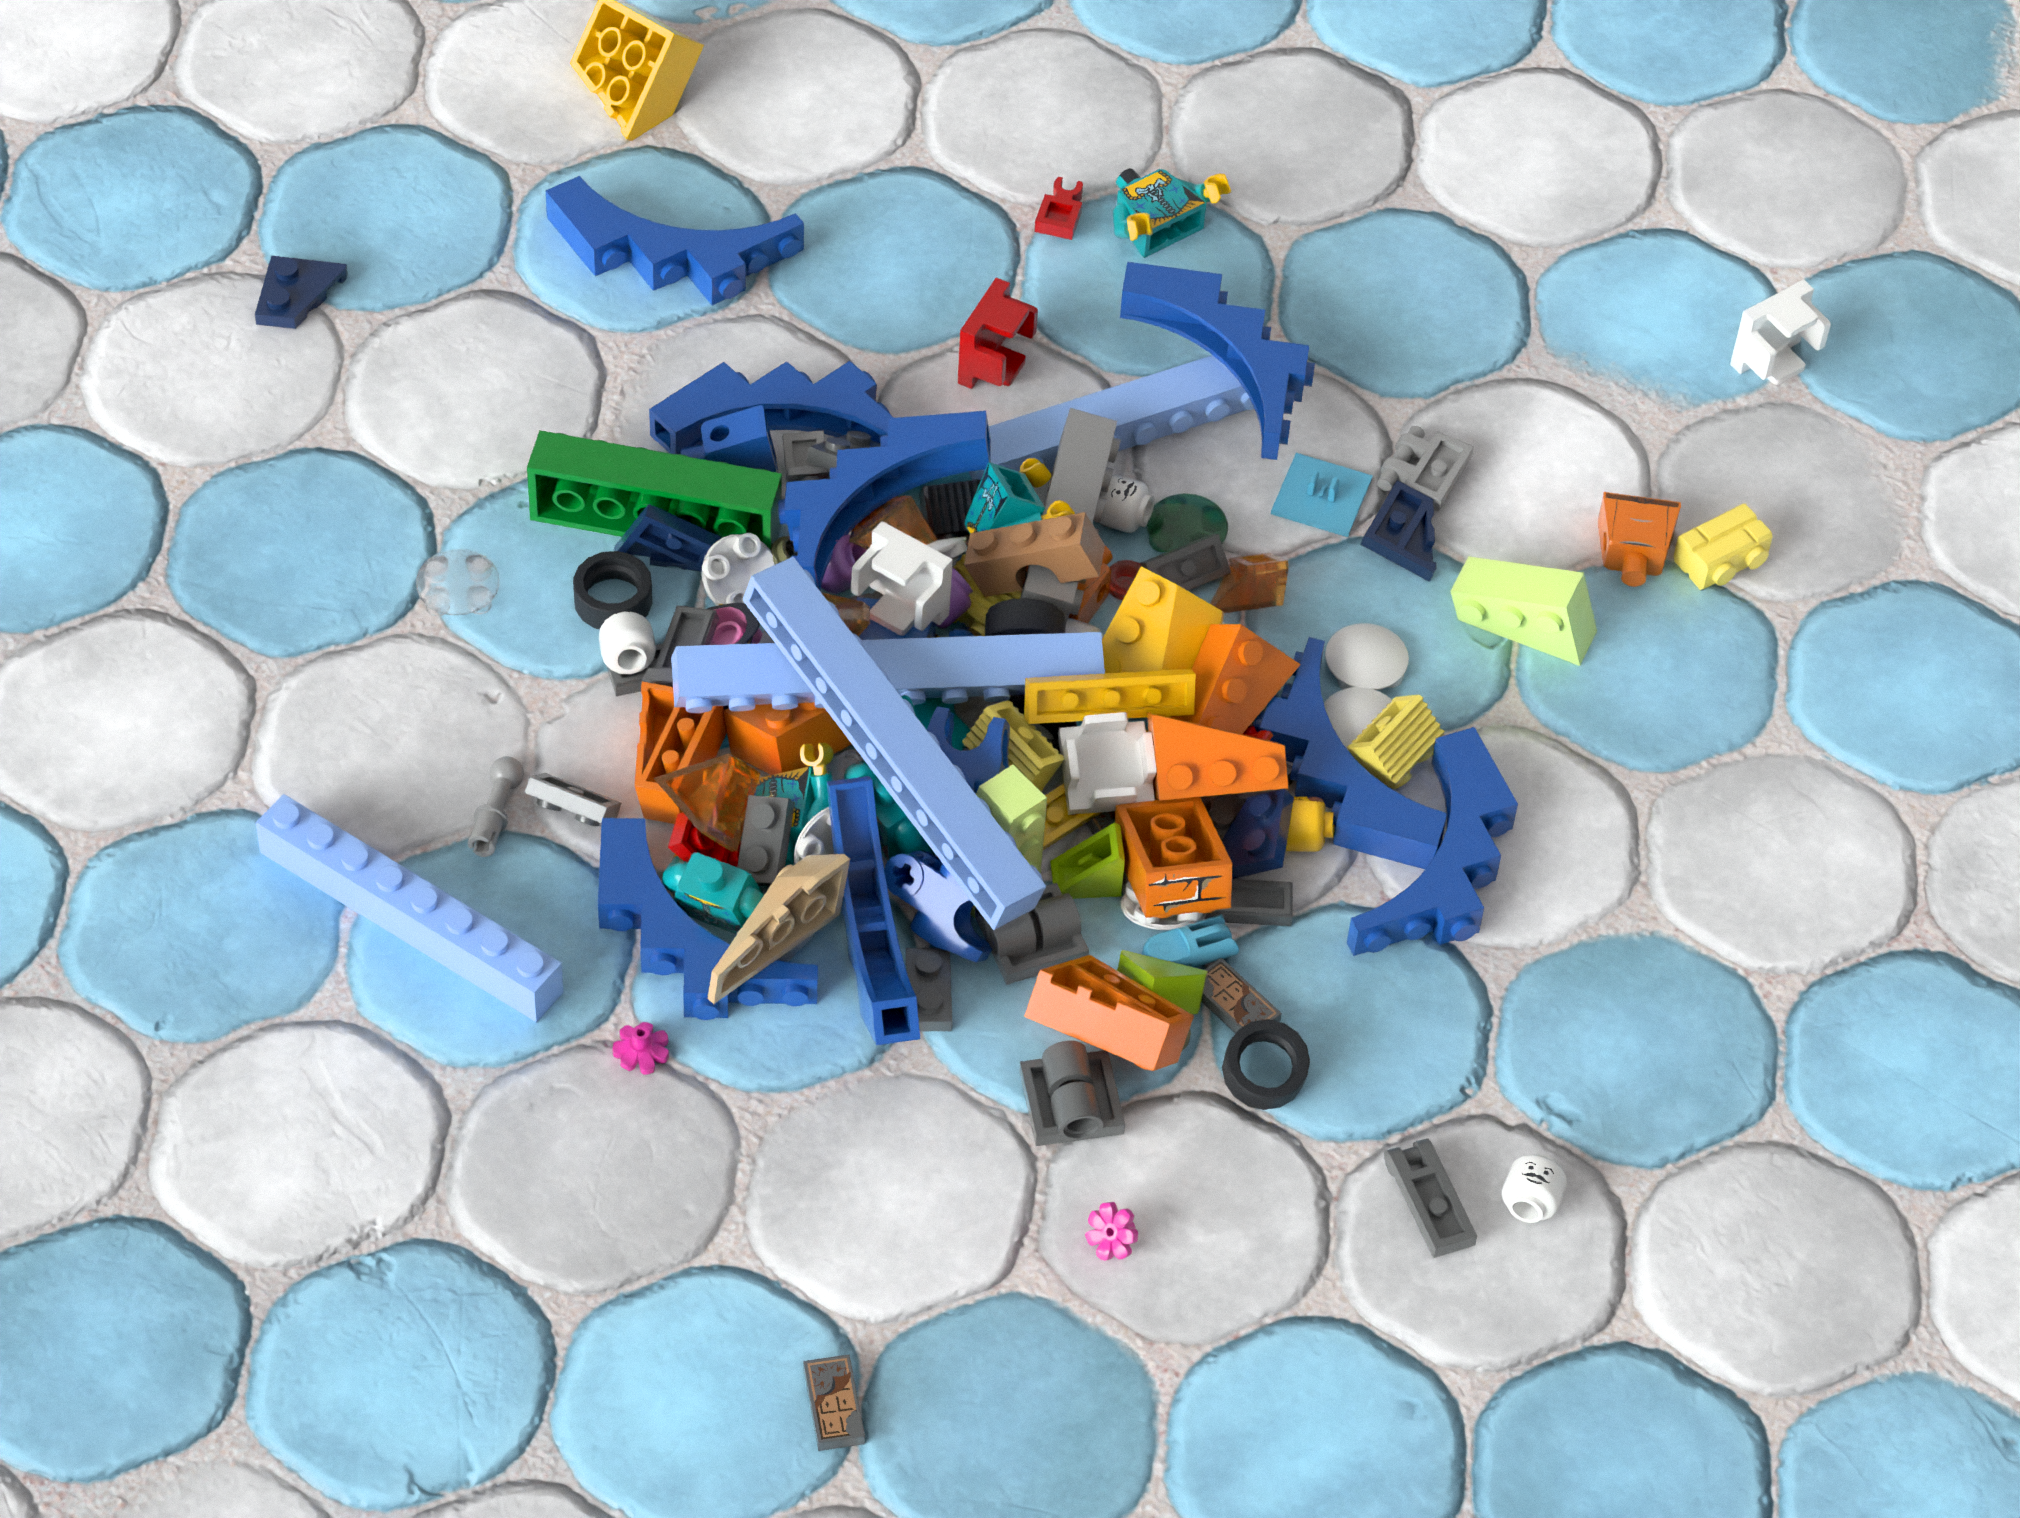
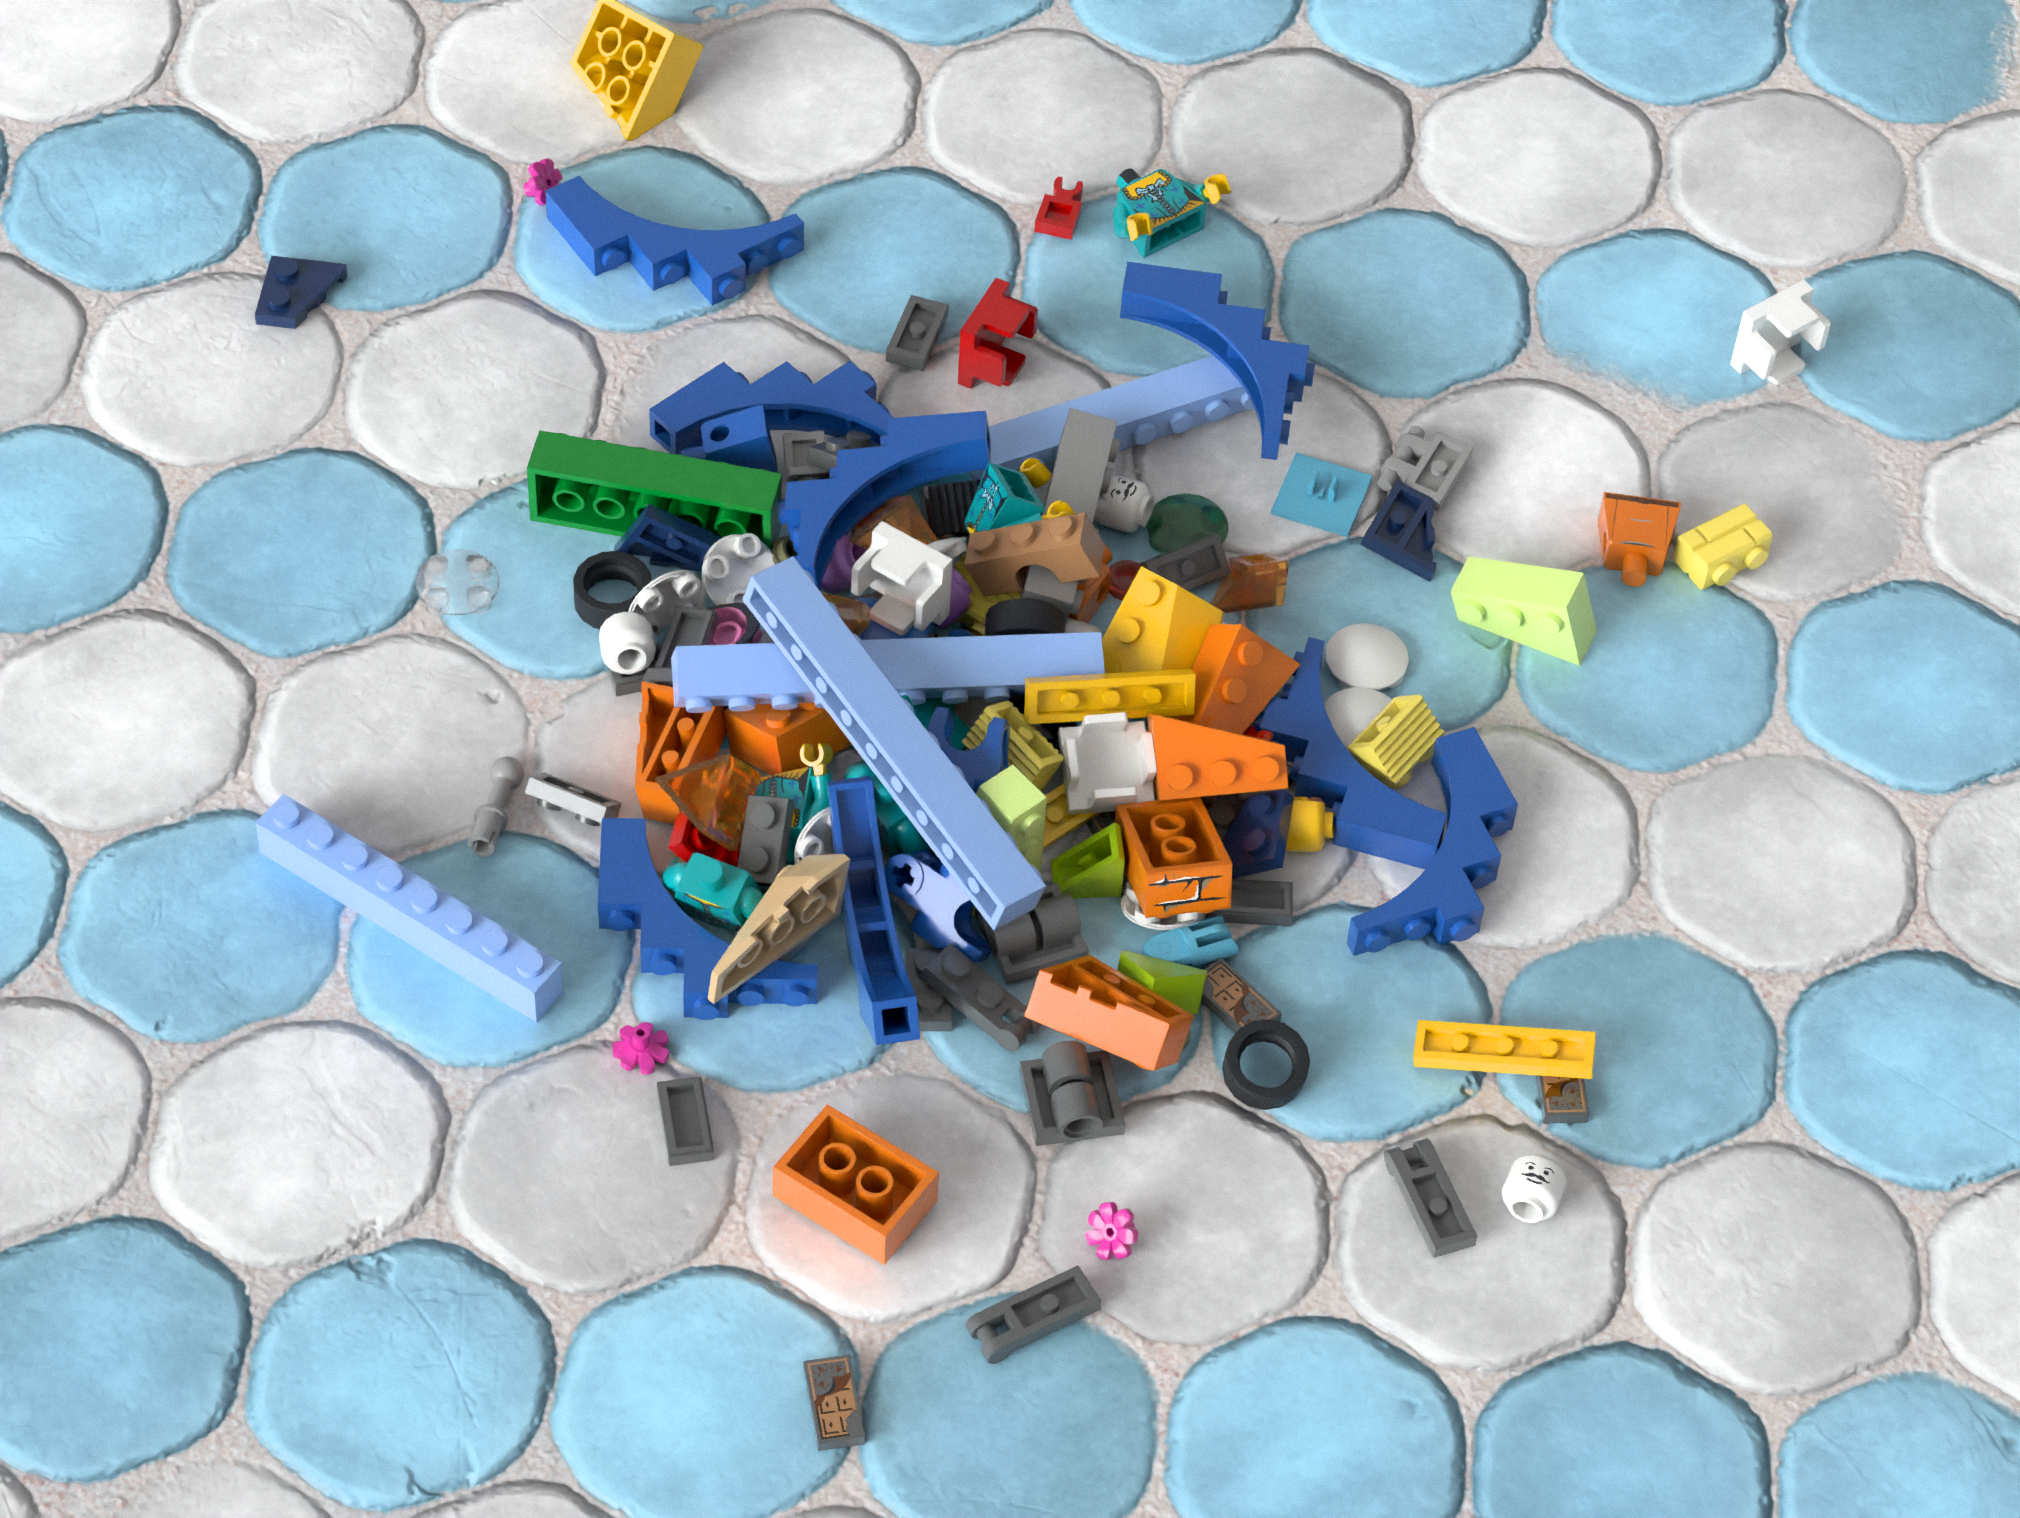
none -> dark pink plant [523,158,563,206]
none -> white dish [628,570,701,638]
none -> dark grey tile [657,1076,714,1166]
none -> orange brick [773,1104,939,1265]
none -> dark grey plate [886,295,949,371]
none -> dark grey plate [920,943,1043,1052]
none -> dark grey plate [965,1265,1102,1364]
none -> yellow plate [1413,1020,1596,1079]
none -> dark grey tile [1536,1075,1589,1124]

